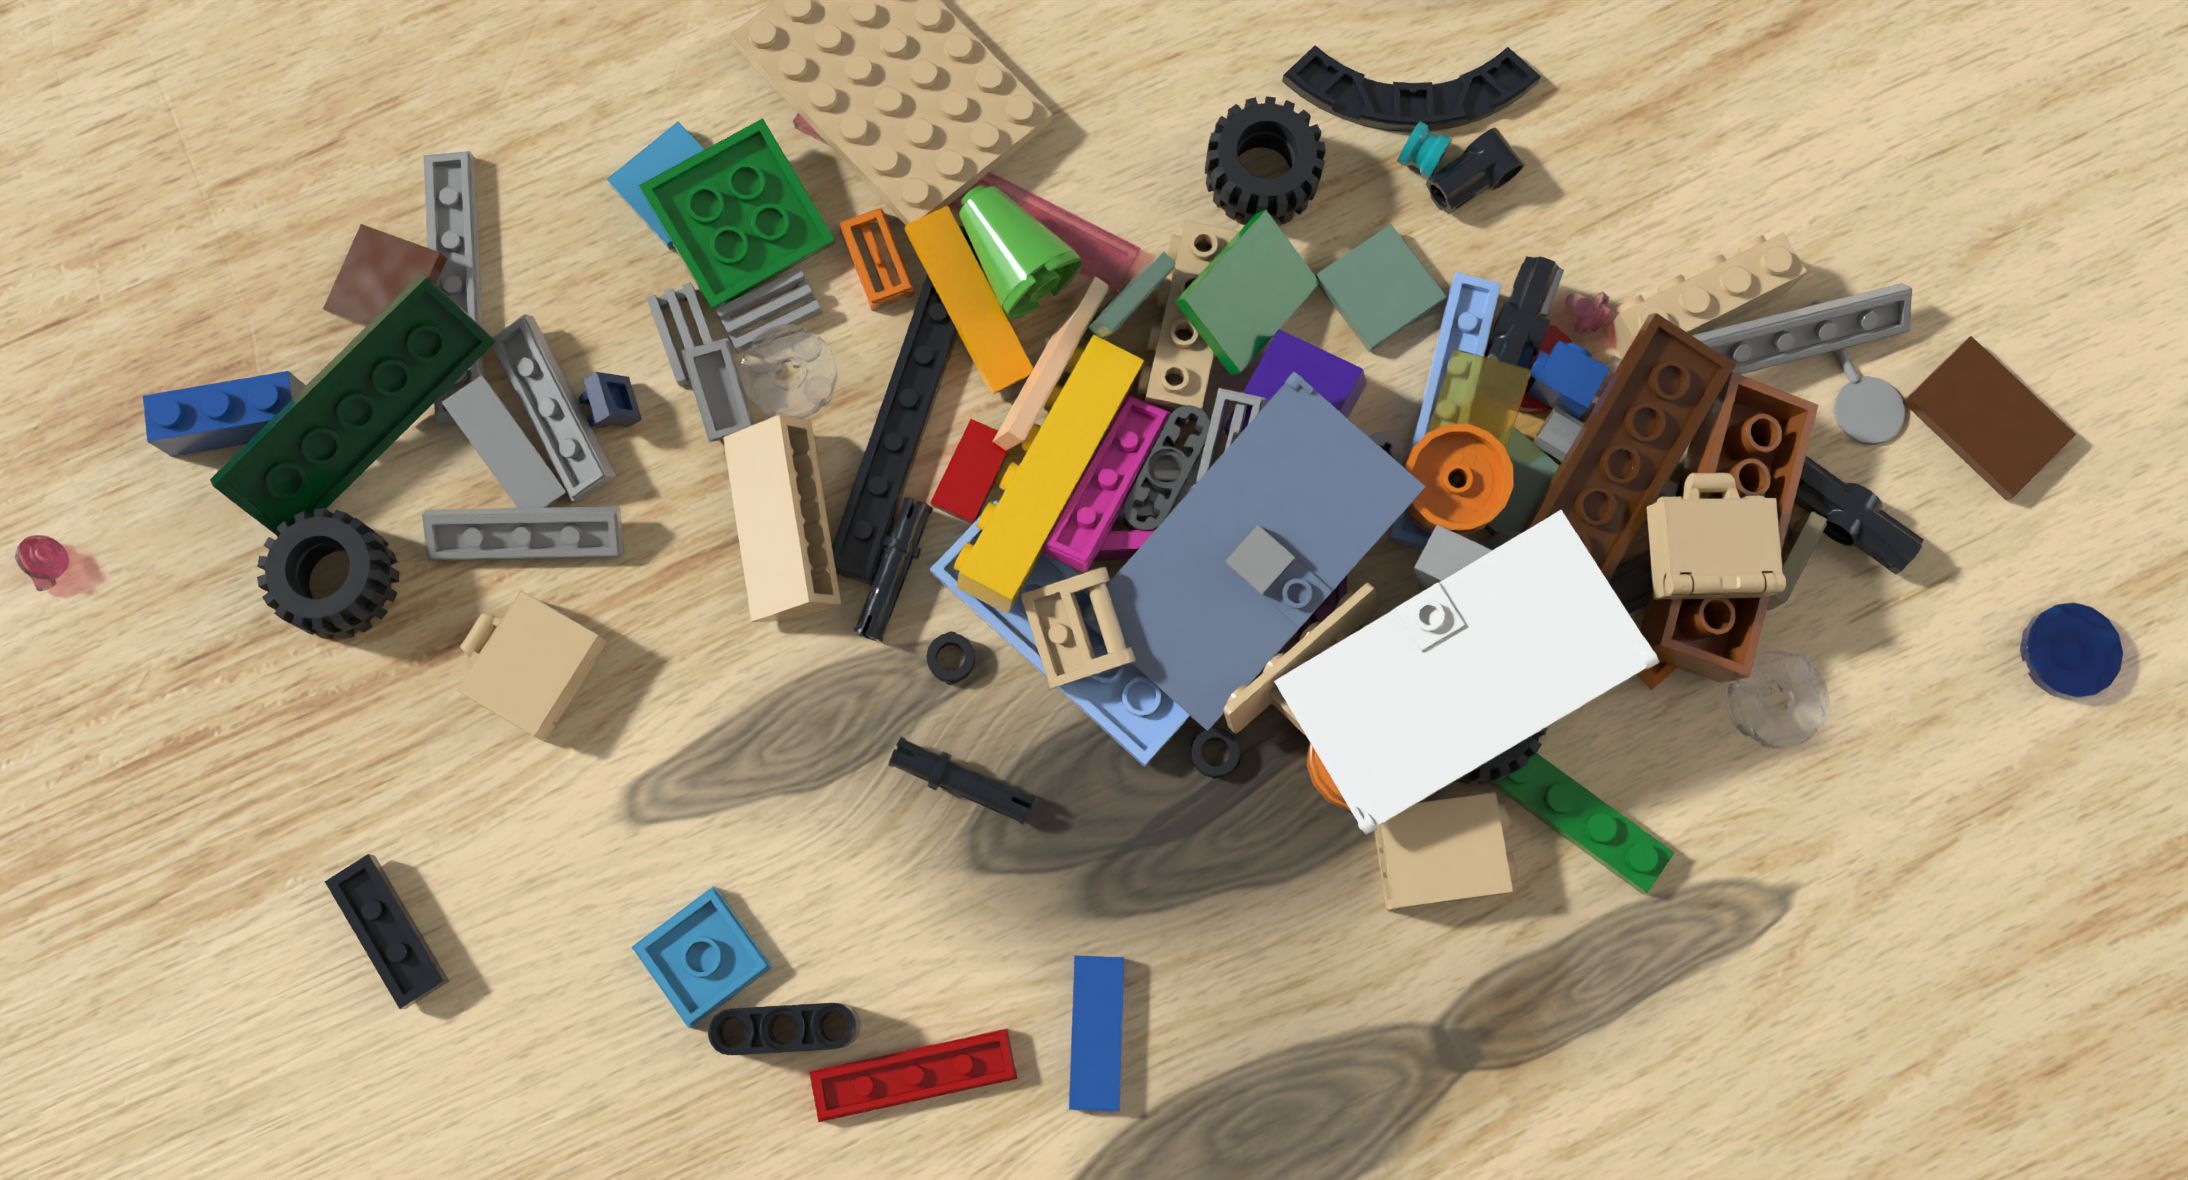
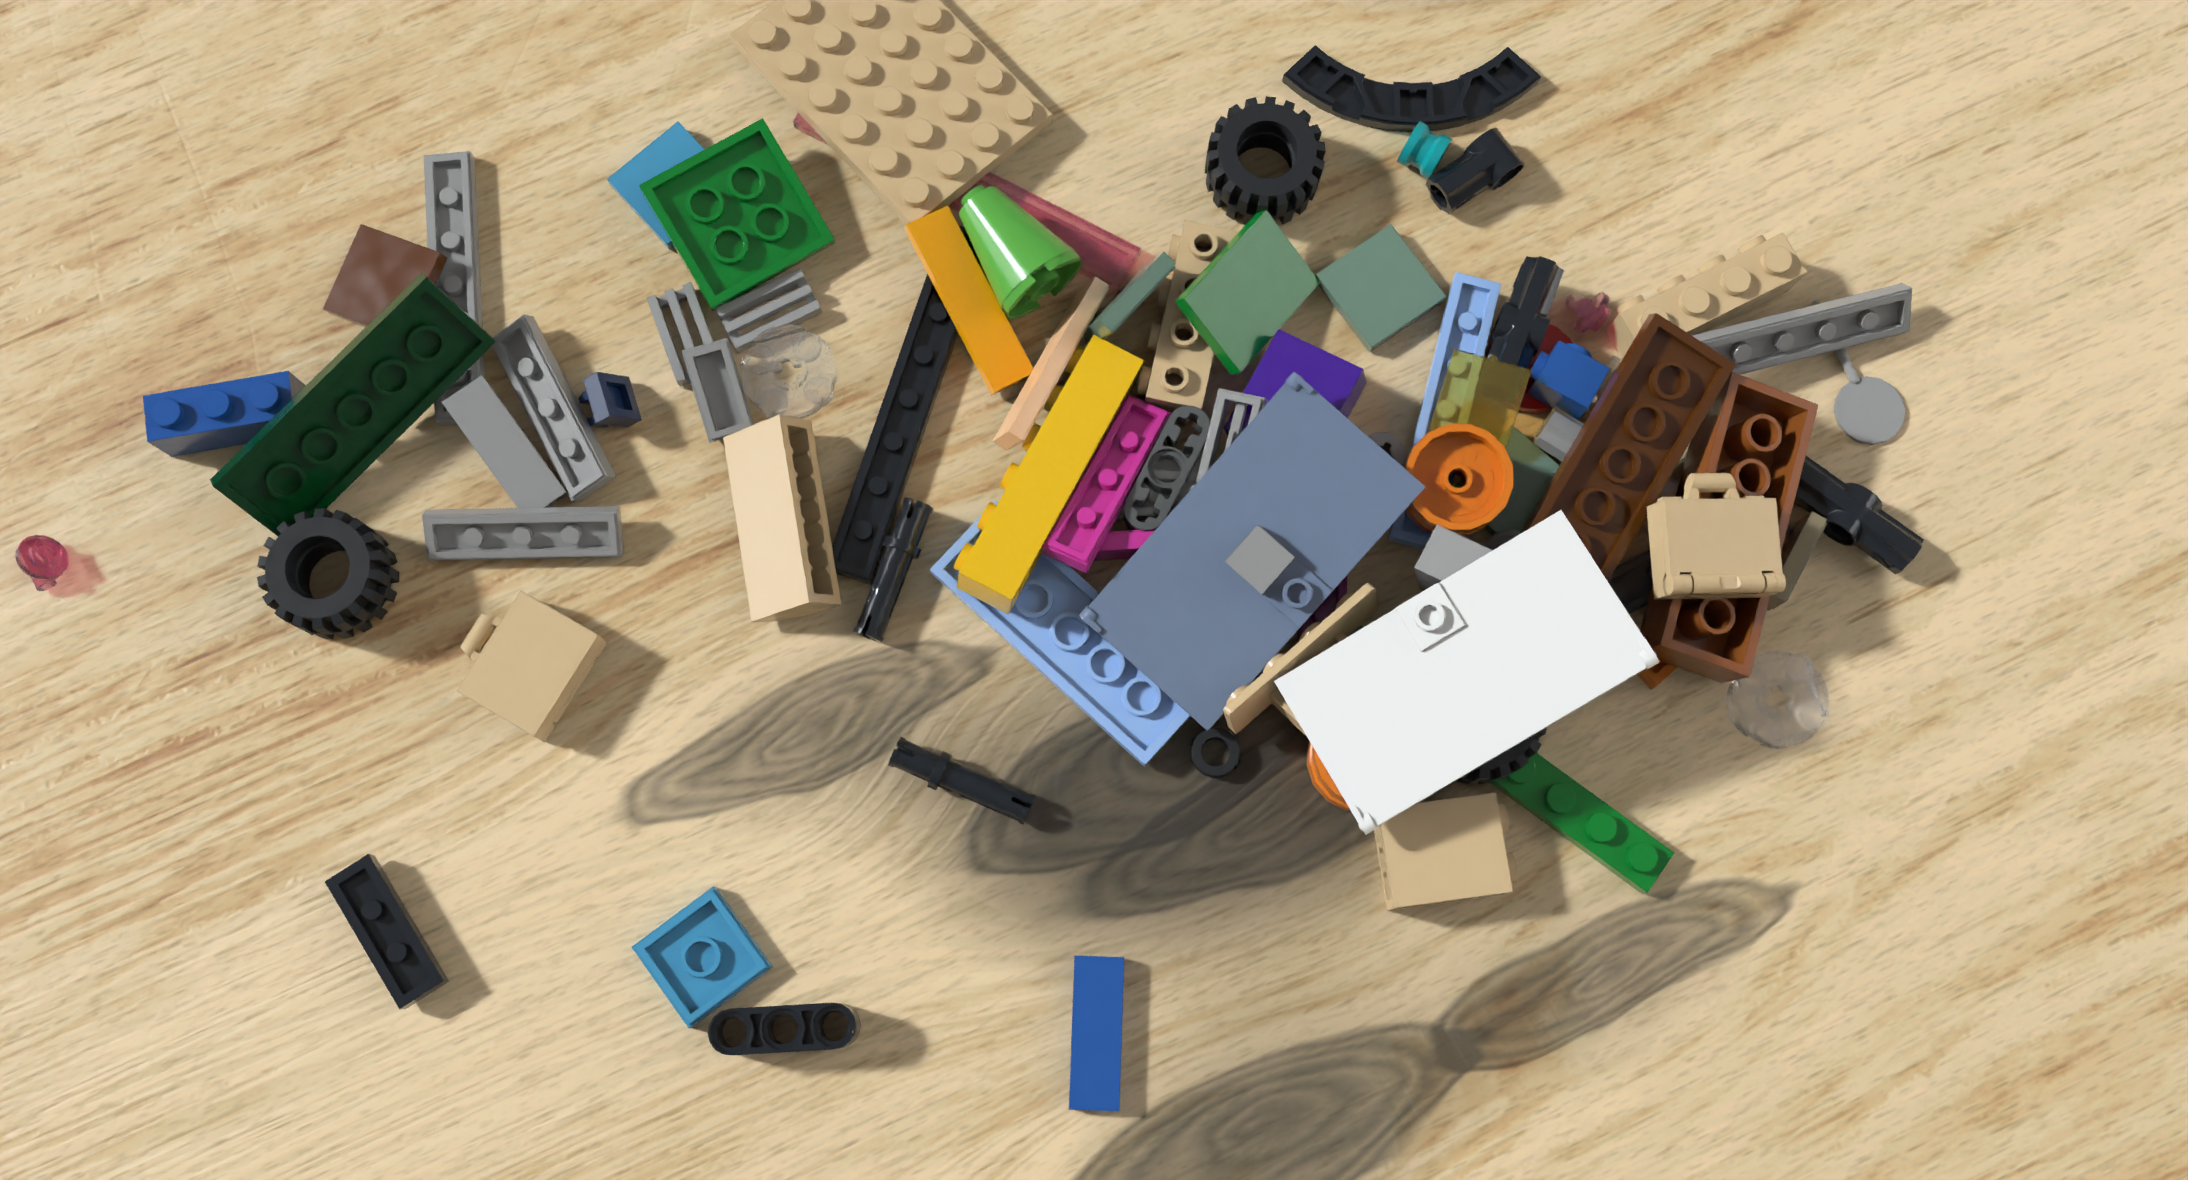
red tile [809,1028,1018,1122] -> none
orange tile [838,207,916,311] -> none
black piece [926,631,976,685] -> none
red tile [930,419,1011,524] -> none
tan plate [1021,567,1136,689] -> none
reddish brown tile [1903,336,2076,501] -> none
clear blue tile [2020,602,2123,700] -> none

